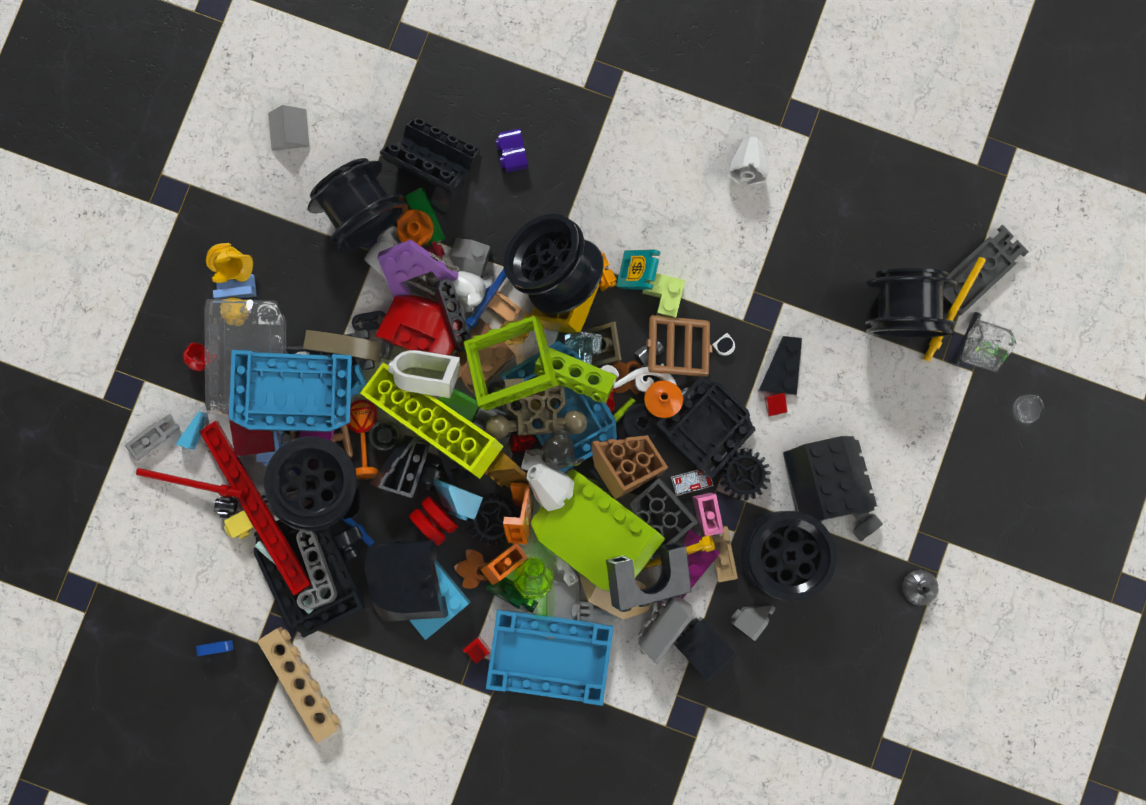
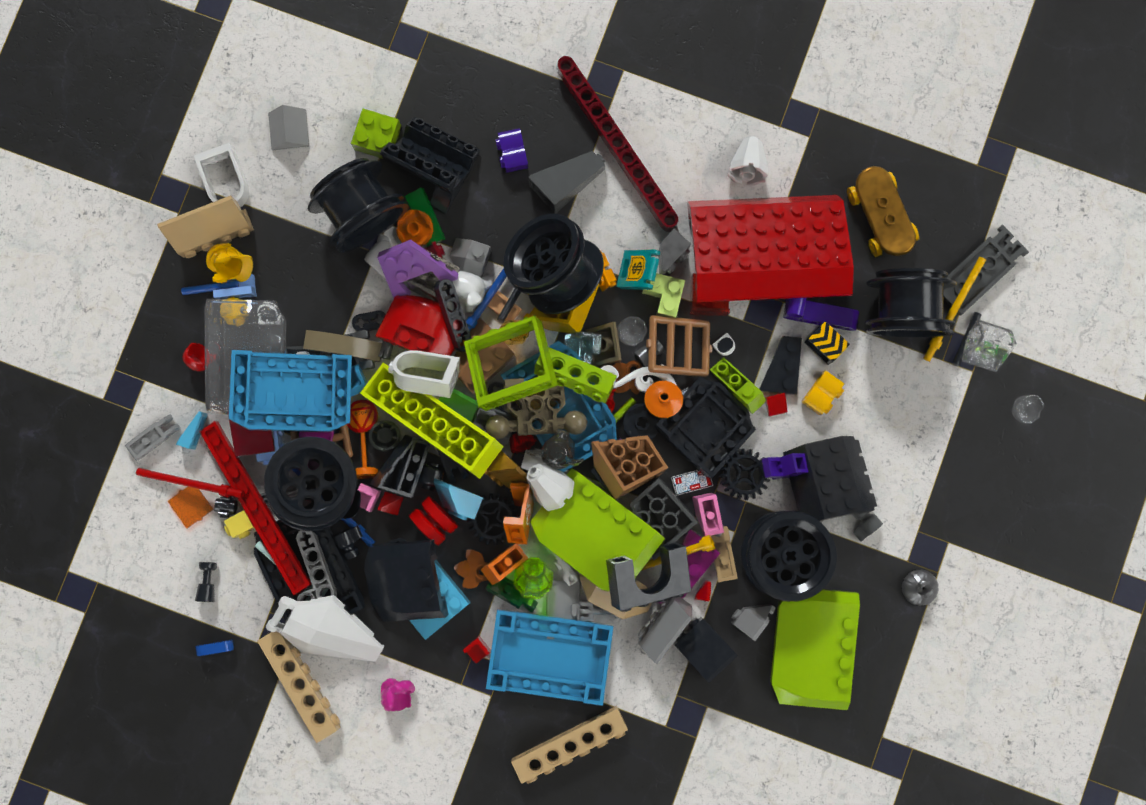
none -> tan piece [157,195,254,258]
none -> clear orange piece [168,487,214,528]
none -> blue bar [181,280,239,295]
none -> white window [194,143,249,207]
none -> black piece [195,562,217,602]
none -> white windscreen [266,595,384,662]
none -> lime brick [351,108,402,159]
none -> bright pink panel [358,483,381,512]
none -> red slope [378,491,404,516]
none -> dark pink hair [381,678,415,711]
none -> black bar [497,289,521,323]
none -> tan brick [511,706,628,784]
none -> dark grey slope [529,151,605,214]
none -> dark red beam [558,56,678,232]
none -> clear hair [617,316,647,346]
none -> flat silver slope [658,228,691,276]
none -> red slope [687,195,854,302]
none -> clear red panel [690,273,730,316]
none -> red slope [695,580,711,601]
none -> lime slope [710,357,766,414]
none -> dark purple brick [762,453,808,480]
none -> lime slope [770,589,860,710]
none -> dark purple beam [783,298,859,331]
none -> yellow brick [801,370,844,415]
none -> piece [804,322,850,365]
none -> pearl gold piece [847,166,919,257]

